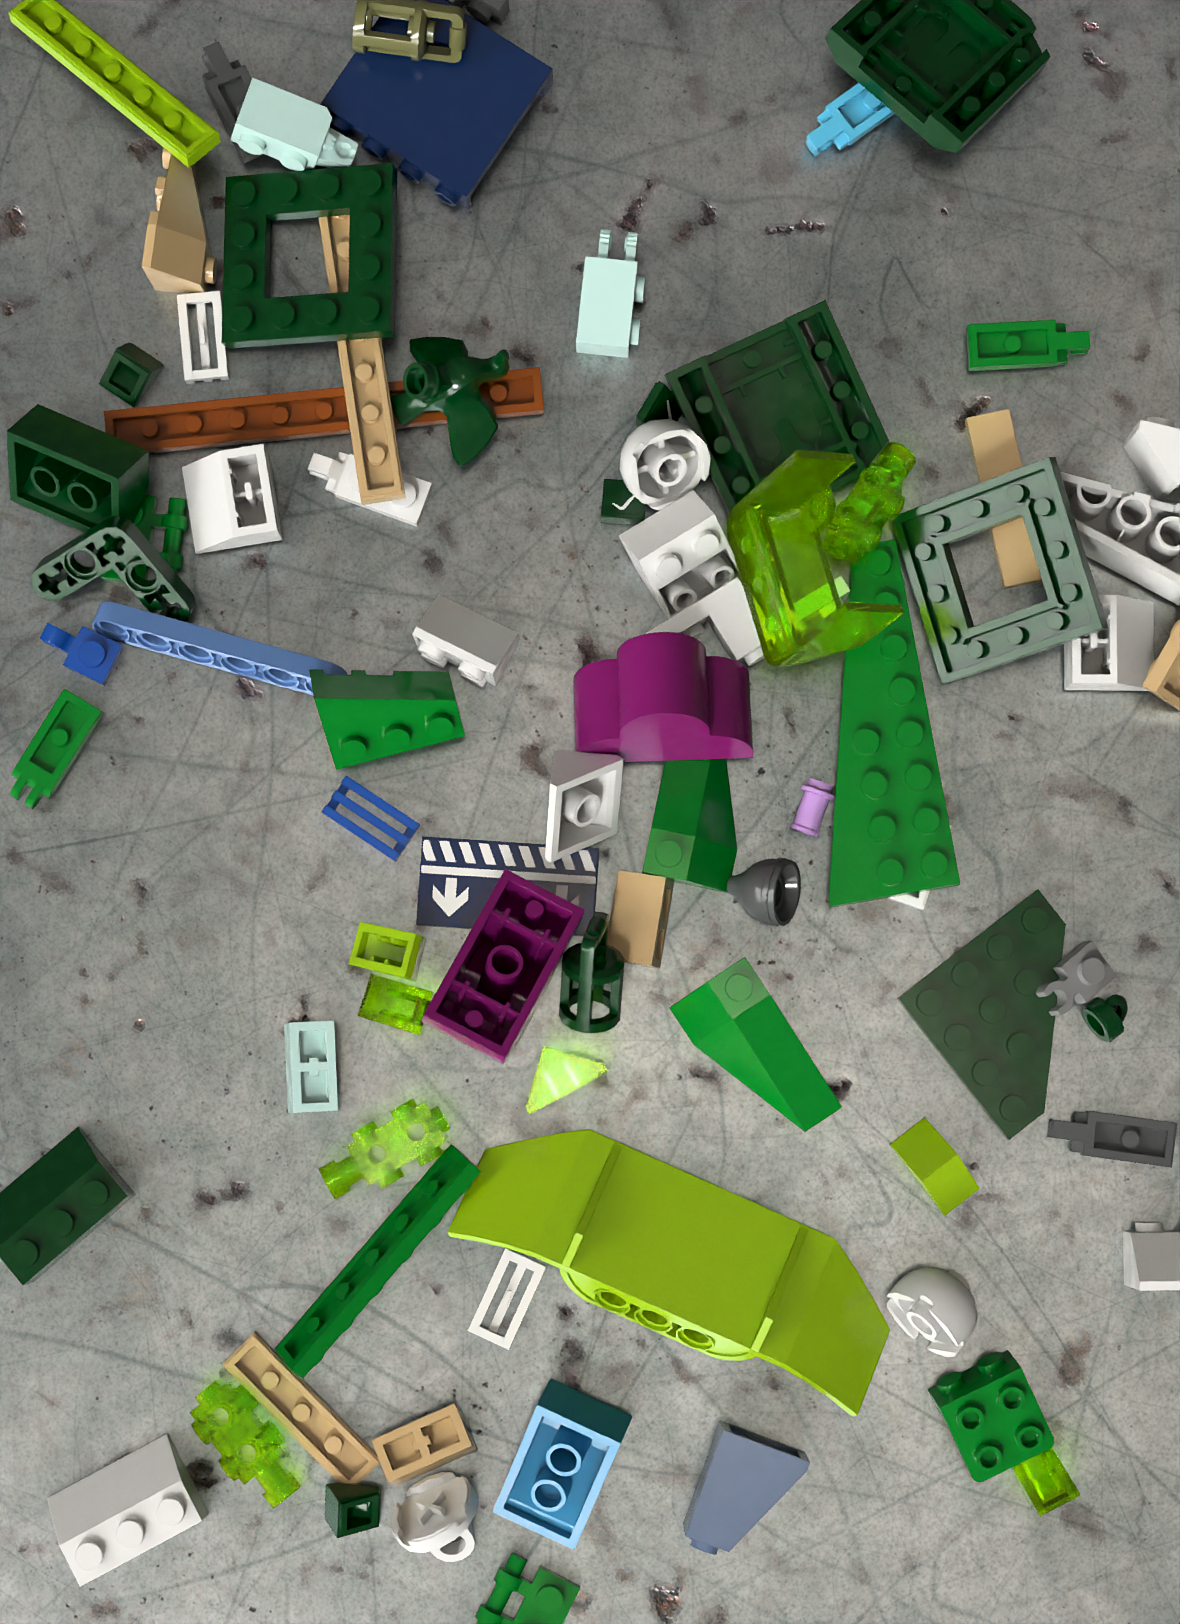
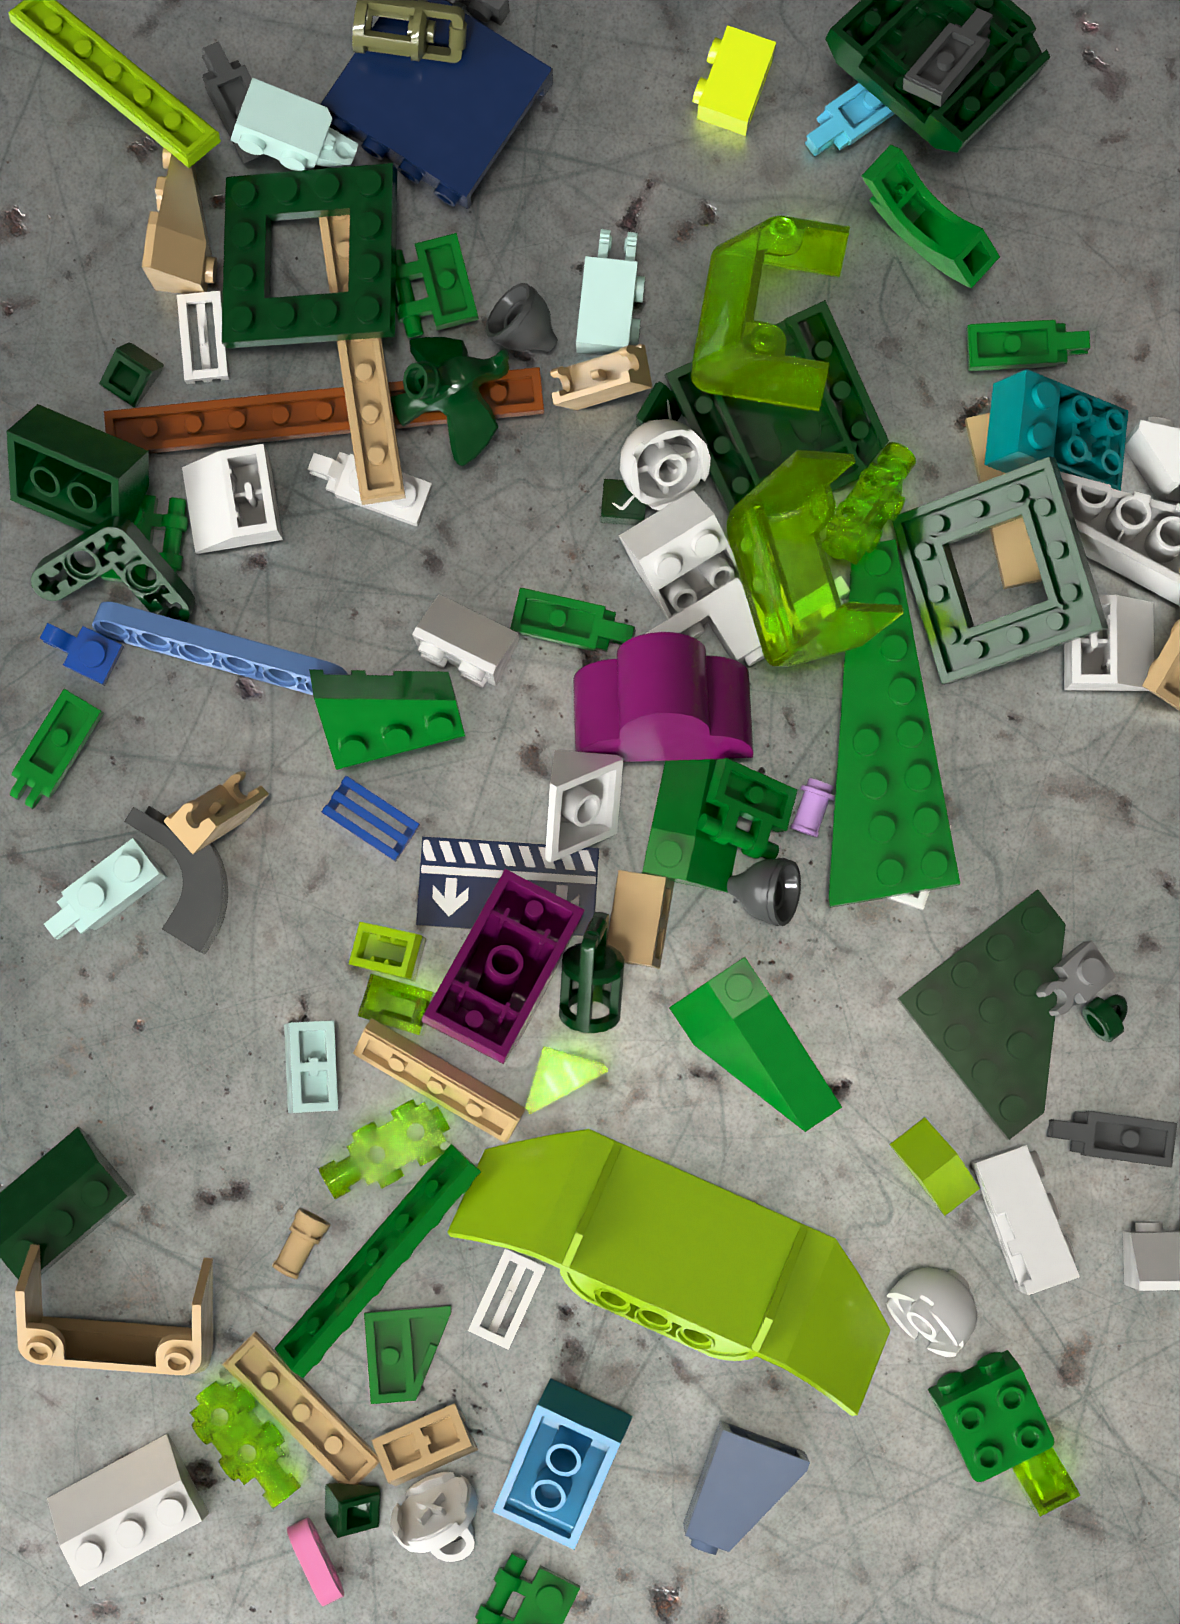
none -> tan windscreen [15,1244,213,1375]
none -> light aqua hinge [44,838,167,940]
none -> dark grey arch [124,806,228,954]
none -> tan hinge [164,771,269,854]
none -> tan pin [272,1208,330,1279]
none -> bright pink beam [287,1517,344,1606]
none -> tan tile [353,1018,526,1143]
none -> green wing [364,1305,452,1404]
none -> green plate [395,233,479,338]
none -> dark grey helmet [485,283,558,352]
none -> green hinge [510,588,636,652]
none -> tan hinge [550,344,653,410]
none -> clear neon green windscreen [691,216,850,411]
none -> neon yellow brick [692,25,777,136]
none -> green plate [697,758,798,859]
none -> green arch [861,144,1000,288]
none -> dark grey hinge [903,8,993,107]
none -> white wedge [971,1144,1080,1295]
none -> teal slope [984,369,1128,491]

